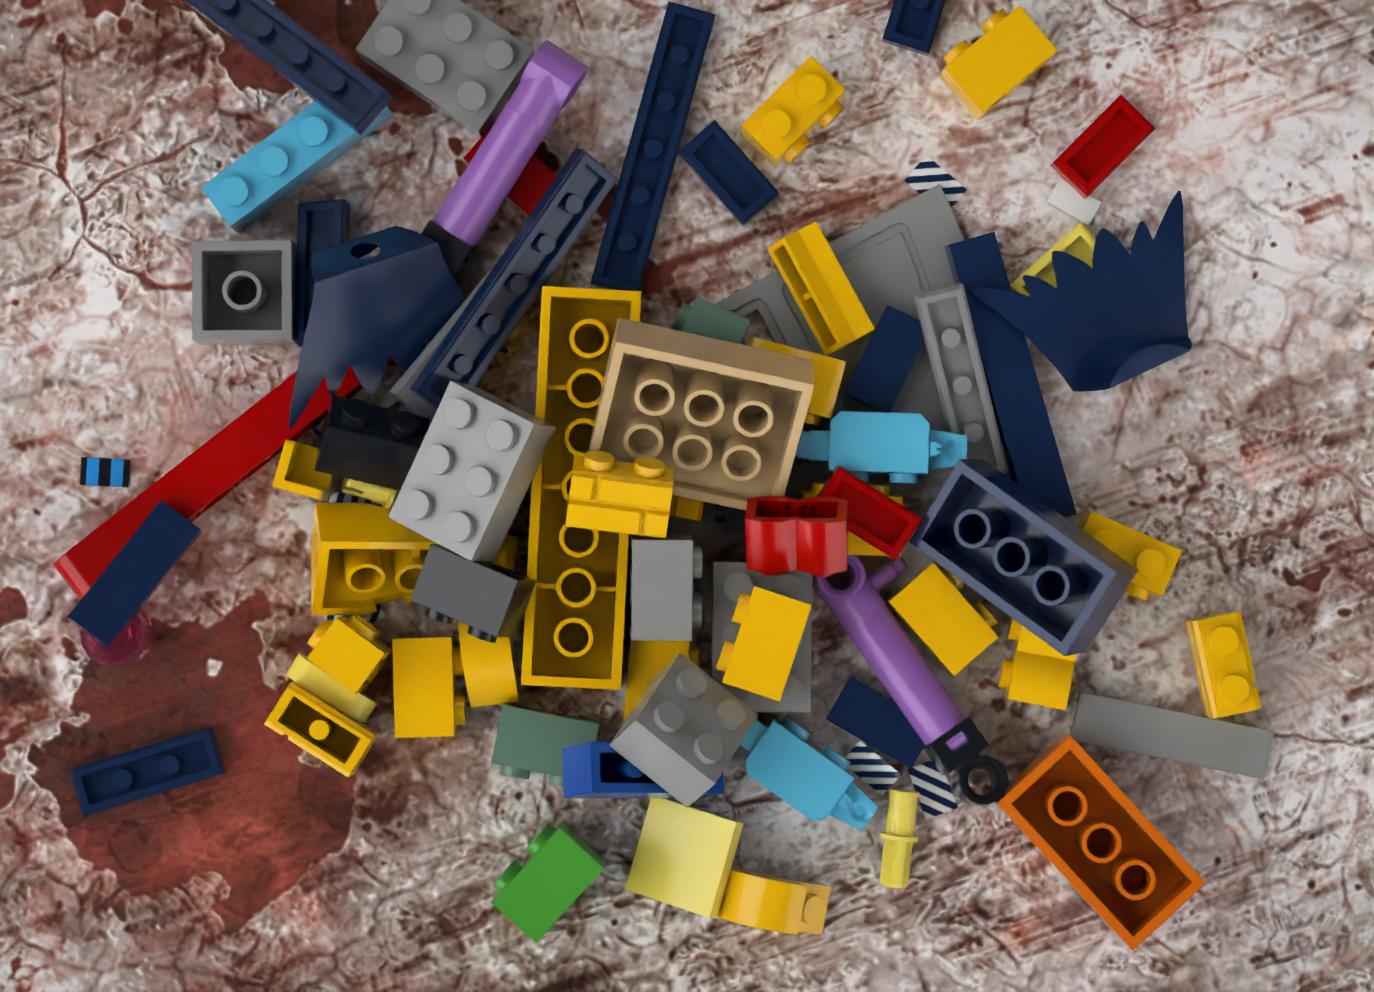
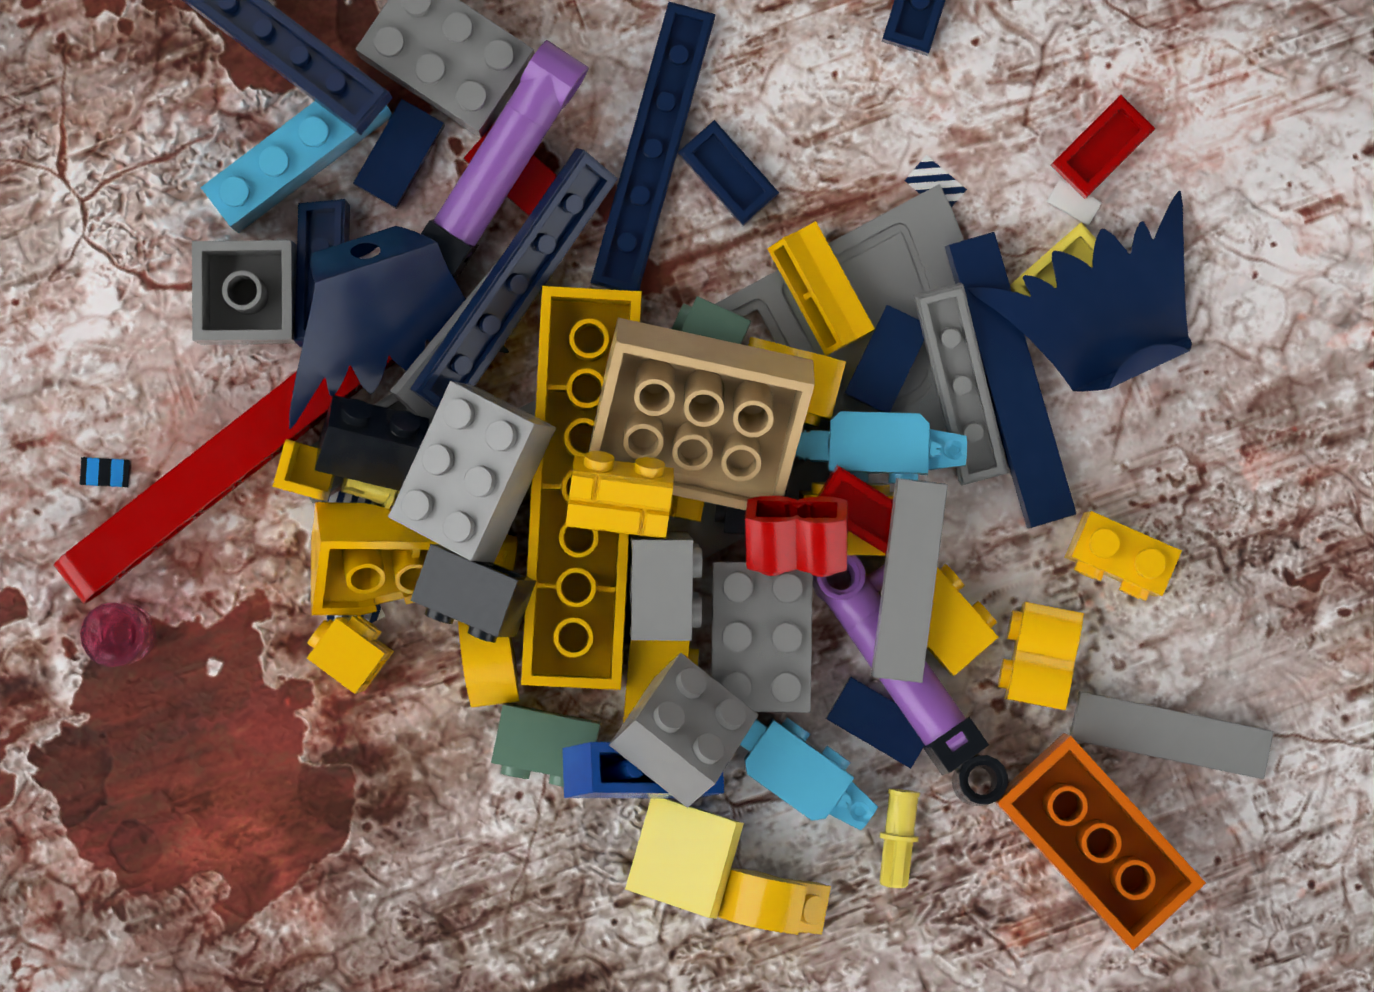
dark blue tile [67,500,201,649] -> none
dark blue tile [69,726,227,817] -> none
yellow brick [264,681,380,777] -> none
light yellow beam [286,653,378,723] -> none
yellow brick [392,636,466,738] -> none
bright green brick [491,820,606,943] -> none
yellow brick [716,586,812,702] -> none
yellow brick [740,56,846,168] -> none
sticker [844,740,902,796] -> none
sticker [907,760,958,820] -> none
dark blue brick [909,459,1138,656] -> none
yellow brick [940,5,1058,120] -> none
yellow brick [1184,611,1262,719] -> none
none -> dark blue tile [353,99,445,209]
none -> light grey tile [871,478,948,683]

